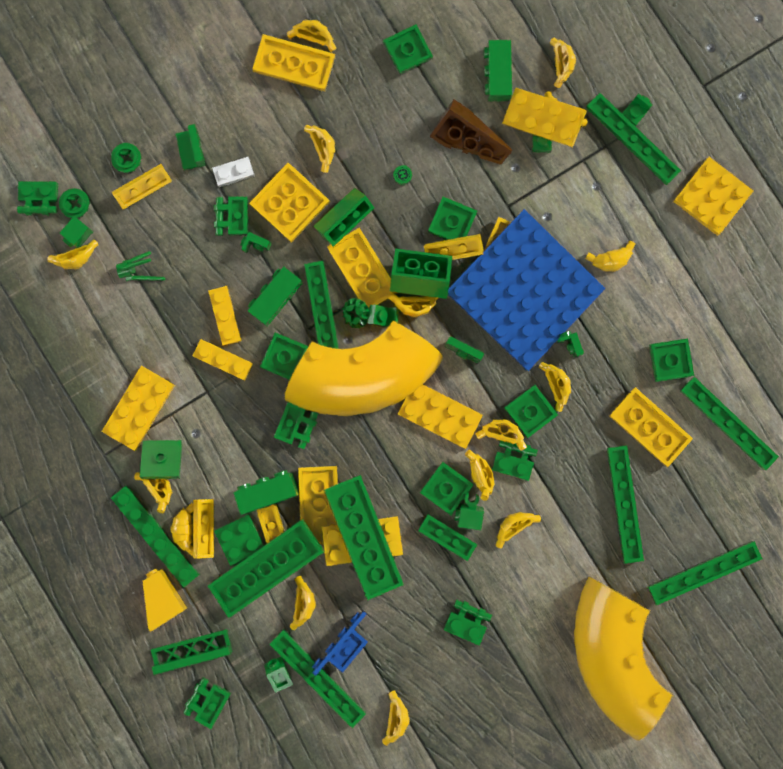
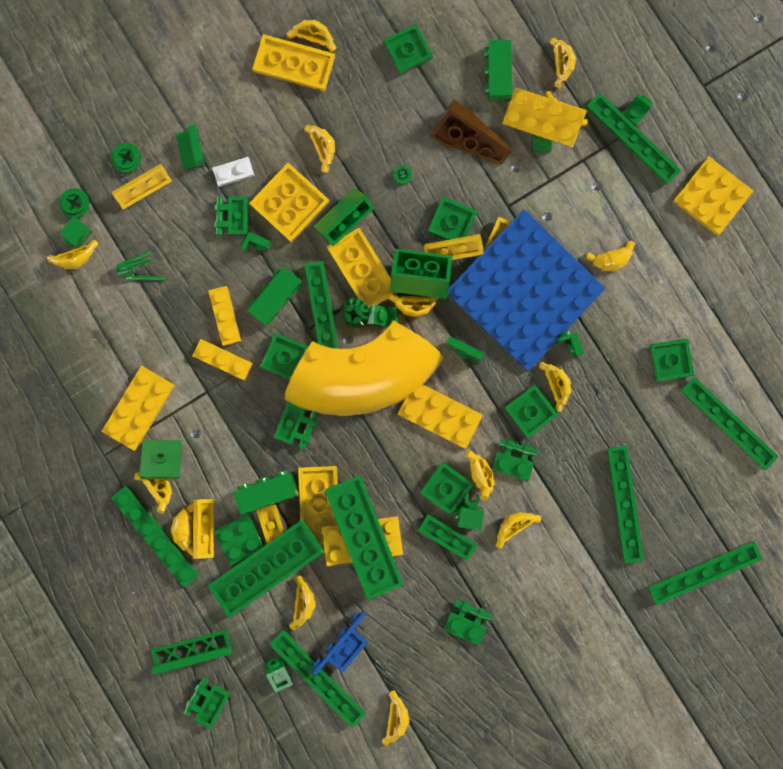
green plate [17,181,58,215] -> none
yellow slope [143,569,187,632] -> none
yellow piece [475,419,527,451] -> none
yellow brick [574,577,673,740] -> none
yellow plate [609,387,693,467] -> none

